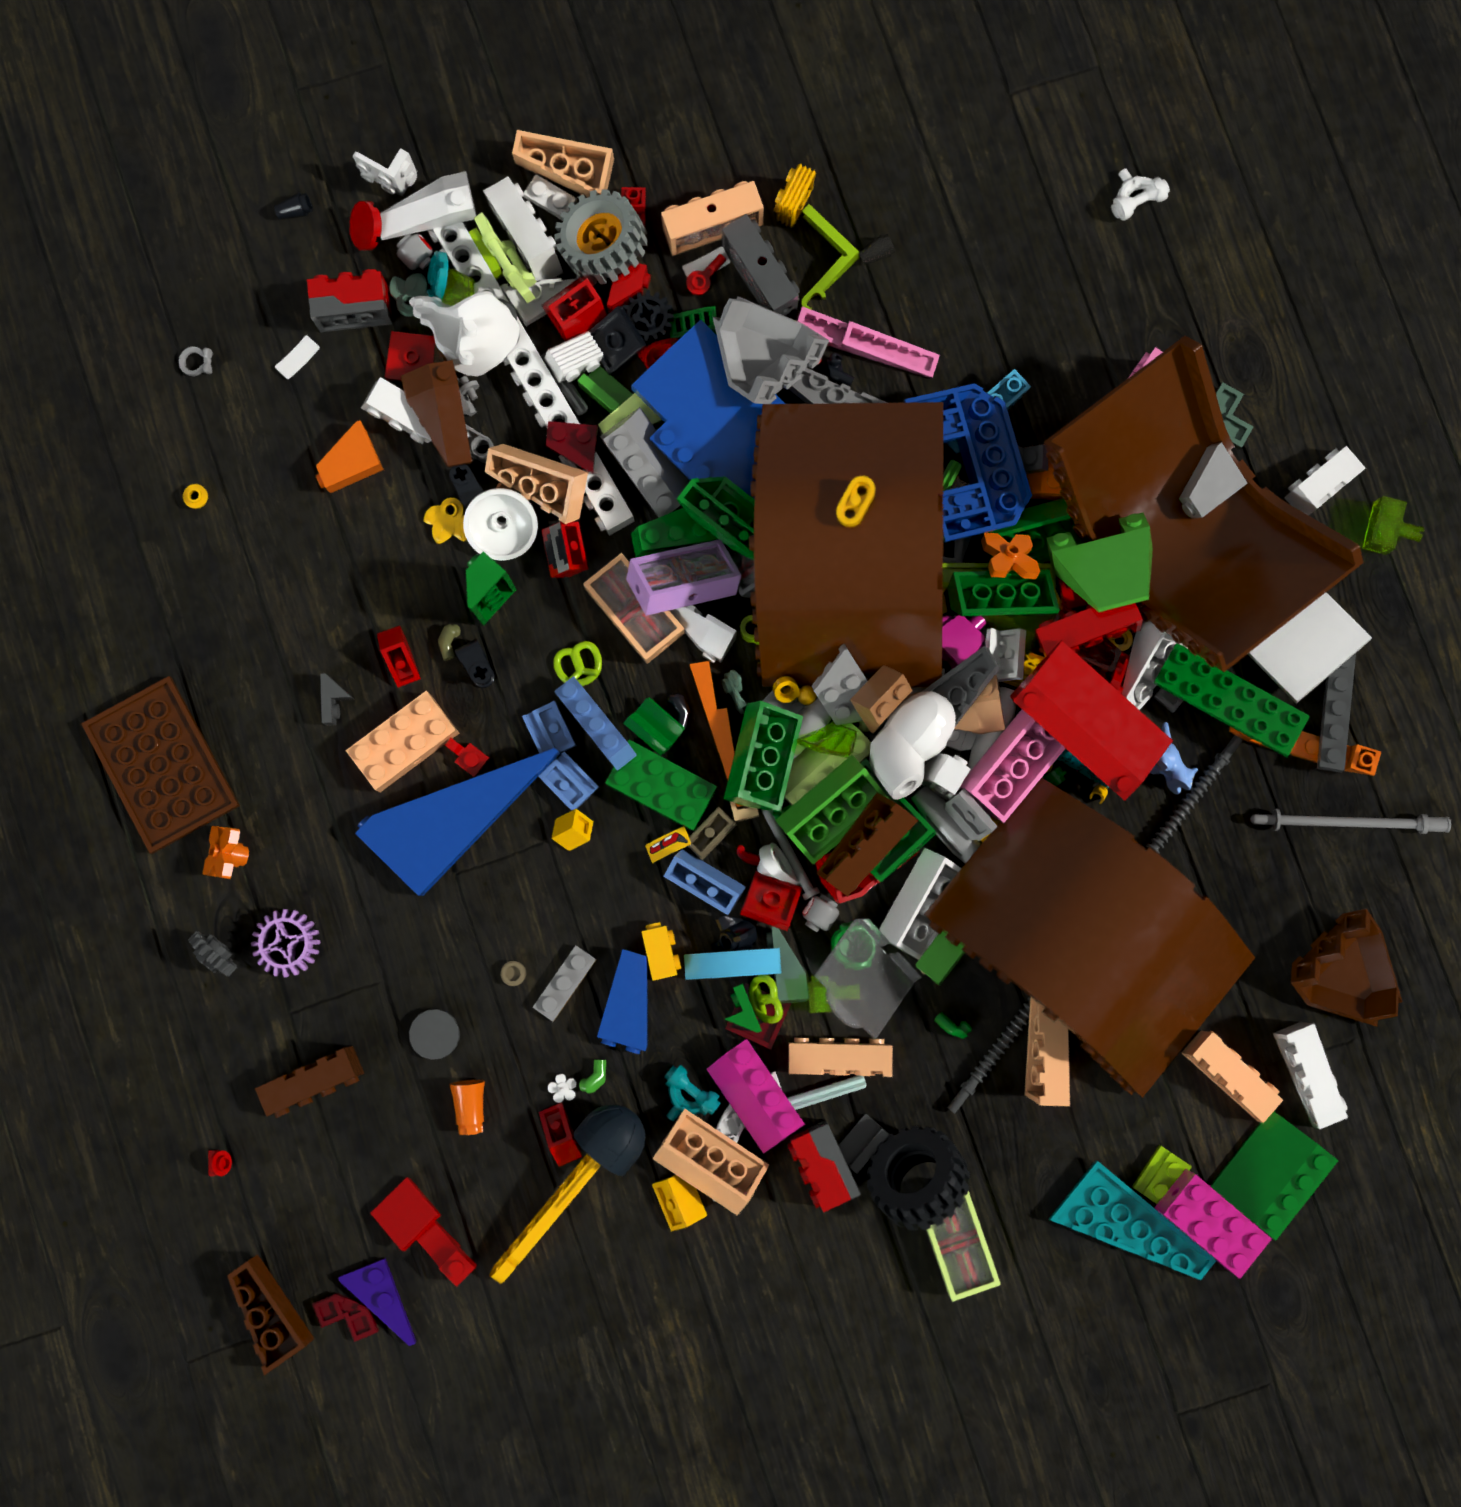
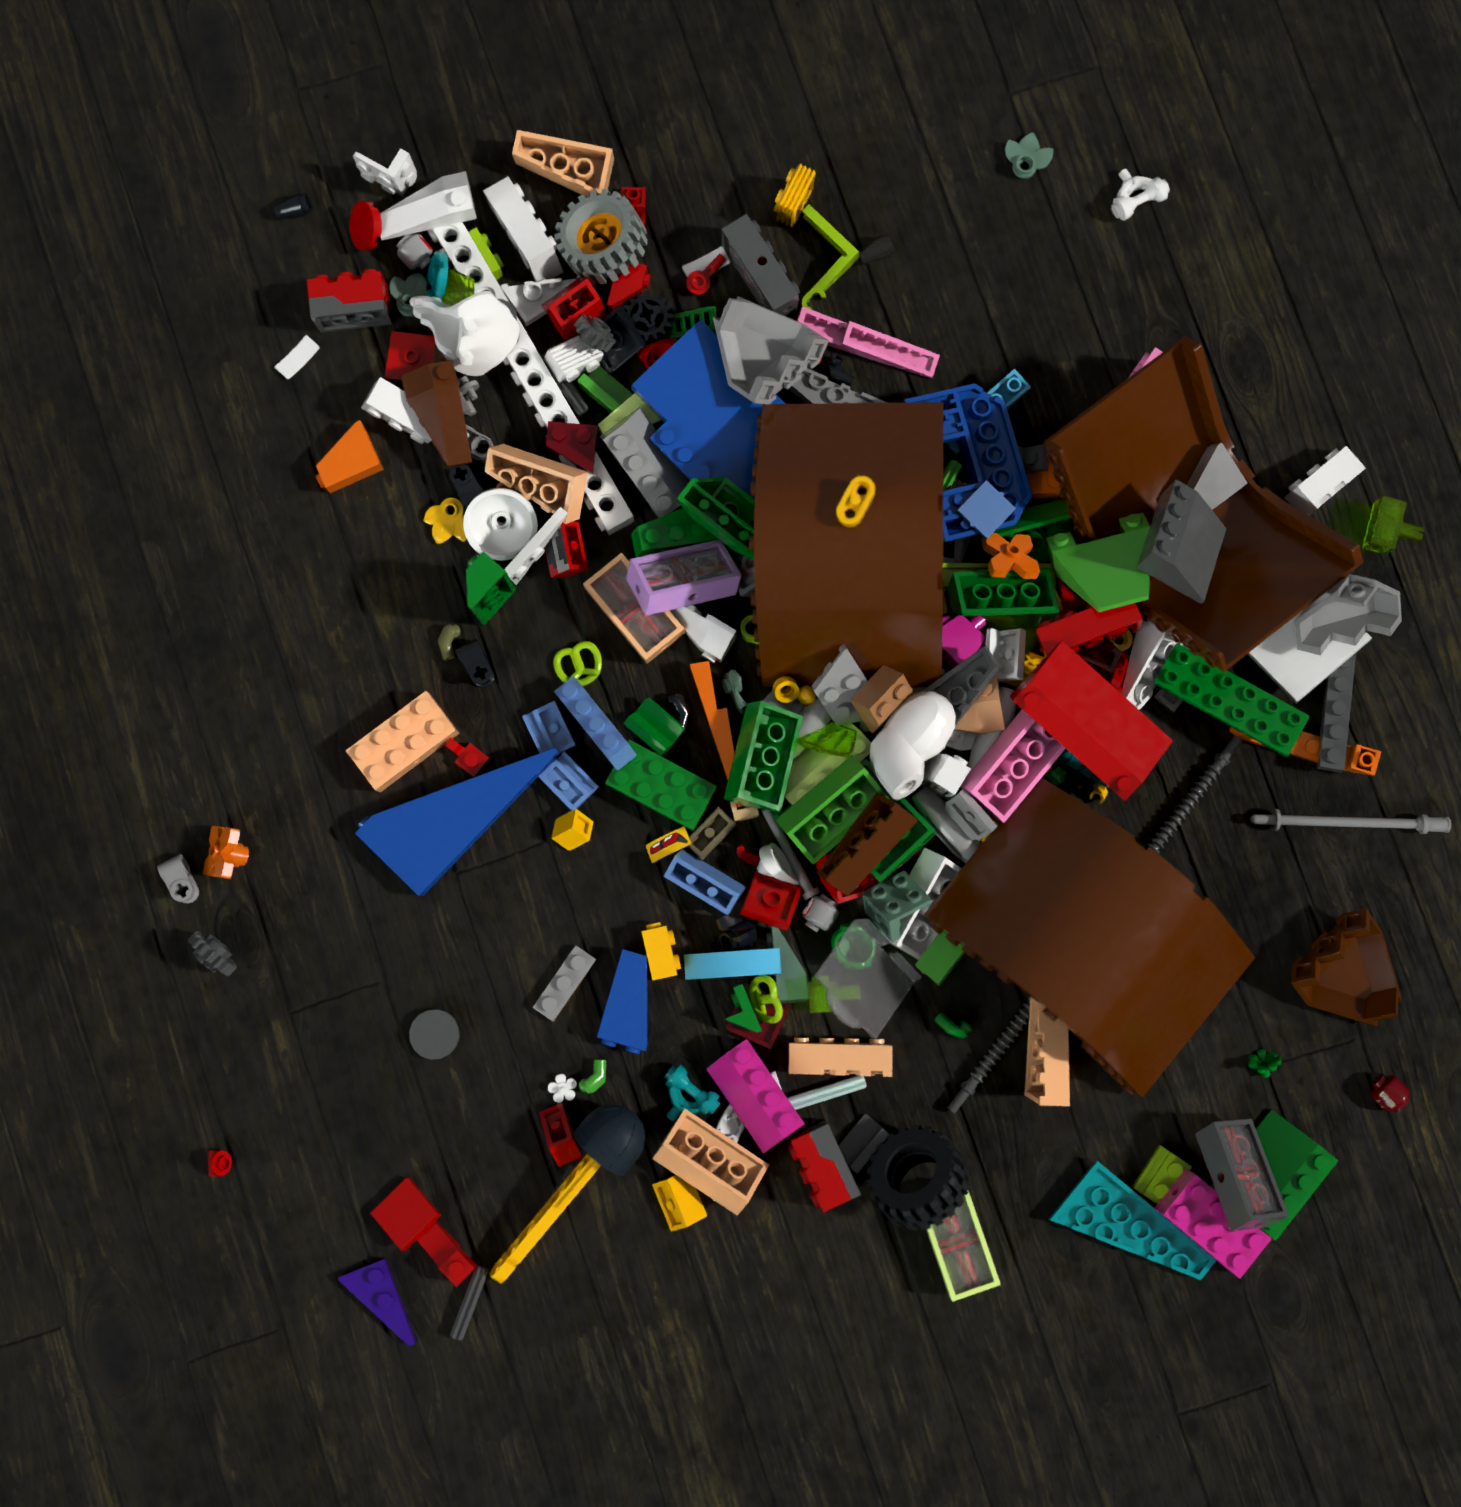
reddish brown plate [81,676,240,854] -> none
light grey piece [179,347,213,376] -> none
yellow plate [183,484,208,509] -> none
reddish brown wedge [227,1254,315,1376] -> none
lavender gear [251,909,320,977] -> none
reddish brown wedge [255,1046,365,1118] -> none
dark red tile [312,1293,379,1342] -> none
dark grey slope [320,673,355,726] -> none
red slope [377,625,421,687] -> none
orange plant [449,1079,485,1135] -> none
yellowish green bar [474,213,536,303] -> none
dark tan tile [501,961,526,986] -> none
white plate [524,174,577,220] -> none
light nougat brick [661,181,764,256] -> none
light blue animal [1150,722,1198,795] -> none
light nougat wedge [1181,1031,1283,1123] -> none
sand green plate [1216,382,1253,450] -> none
white wedge [1273,1022,1348,1129] -> none
none -> light grey piece [157,854,199,904]
none -> dark grey axle [450,1265,489,1341]
none -> white wing [504,507,568,585]
none -> dark grey gear [574,314,616,352]
none -> sand green bracket [862,871,931,942]
none -> medium blue piece [957,480,1016,540]
none -> sand green plate [1005,133,1053,179]
none -> dark grey slope [1136,480,1227,604]
none -> dark grey brick [1195,1119,1289,1232]
none -> green plant [1248,1049,1282,1078]
none -> light grey panel [1295,574,1402,655]
none -> dark red head [1371,1075,1410,1113]

